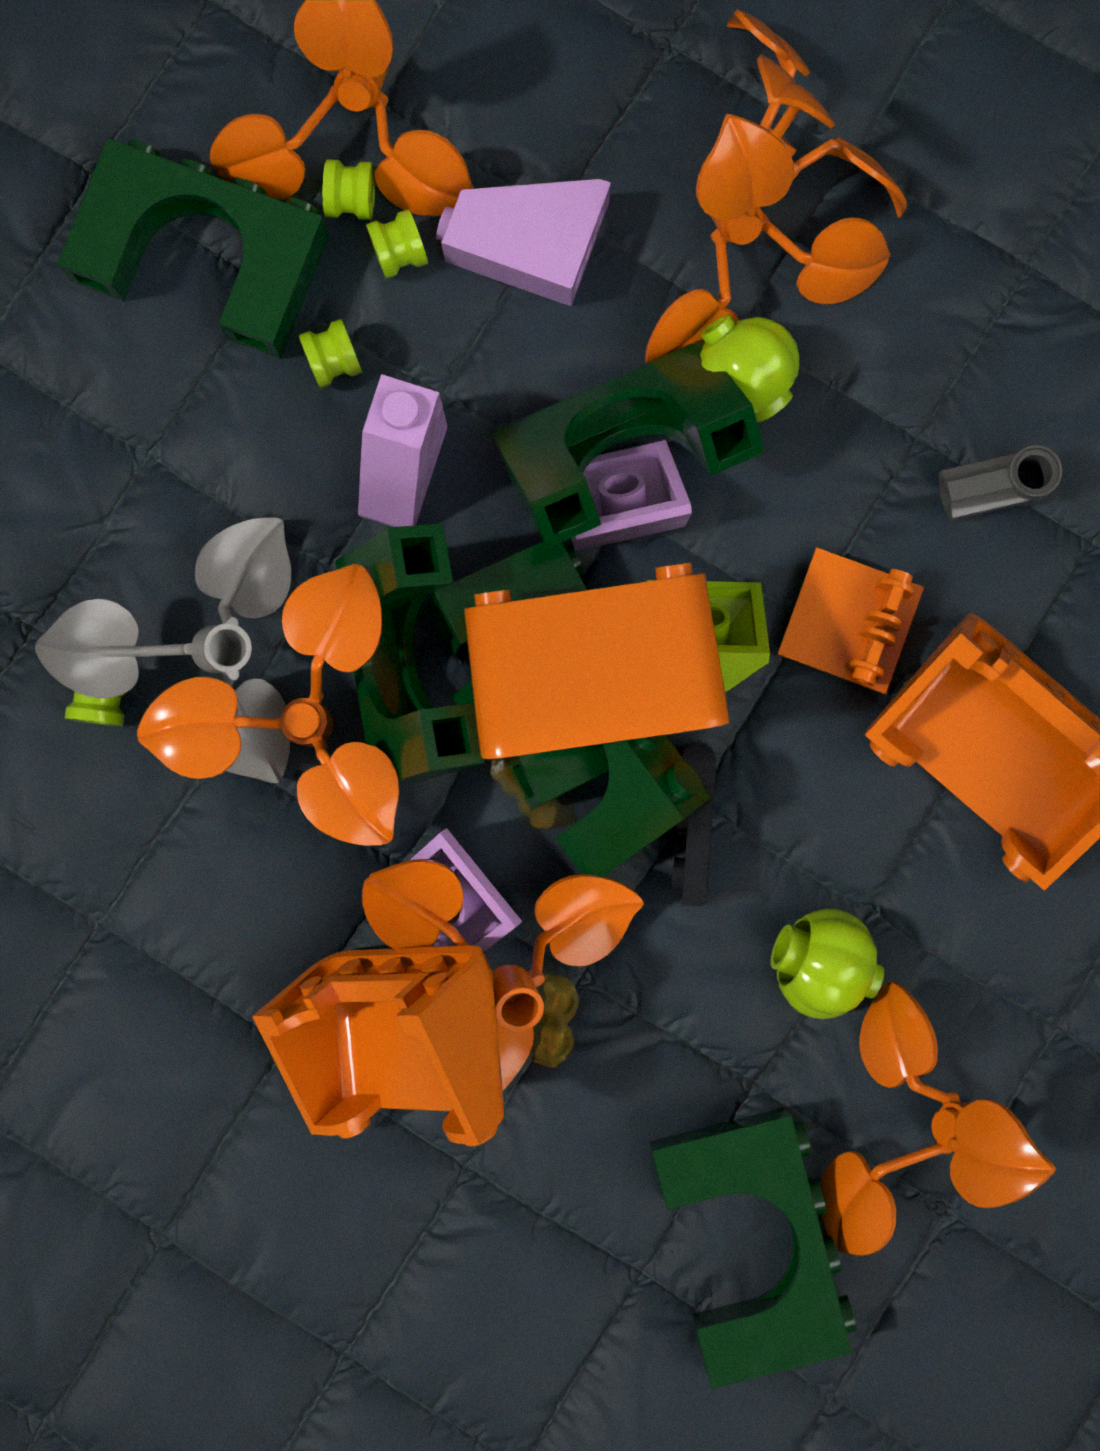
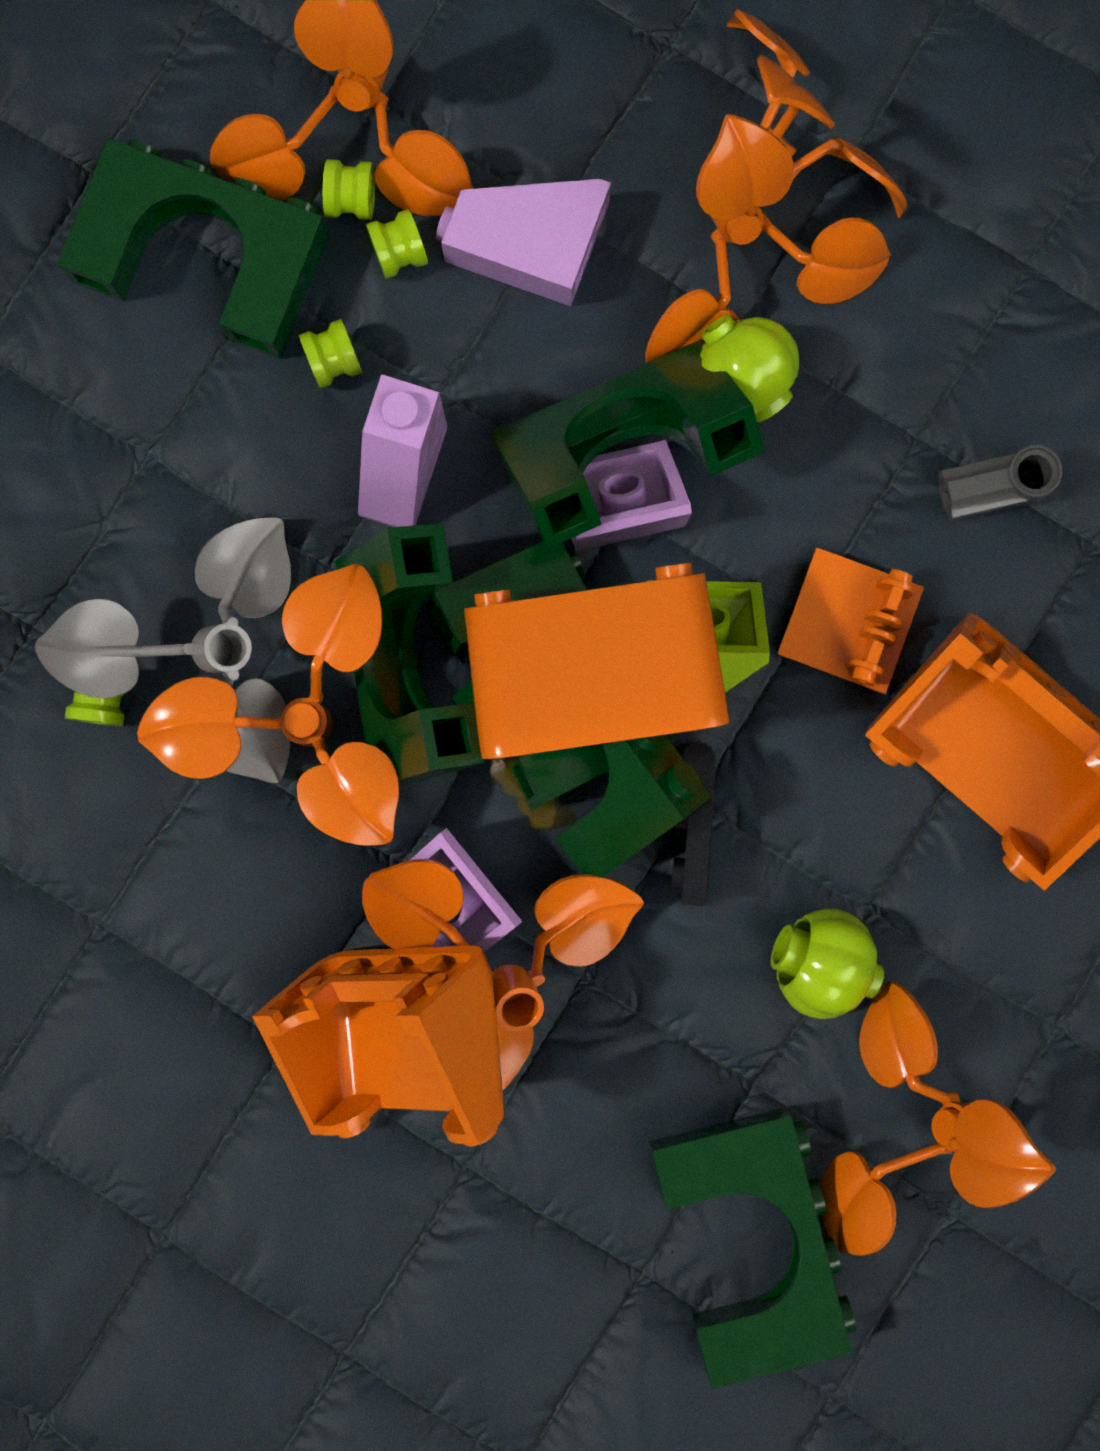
clear yellow piece [534,973,579,1068] -> none

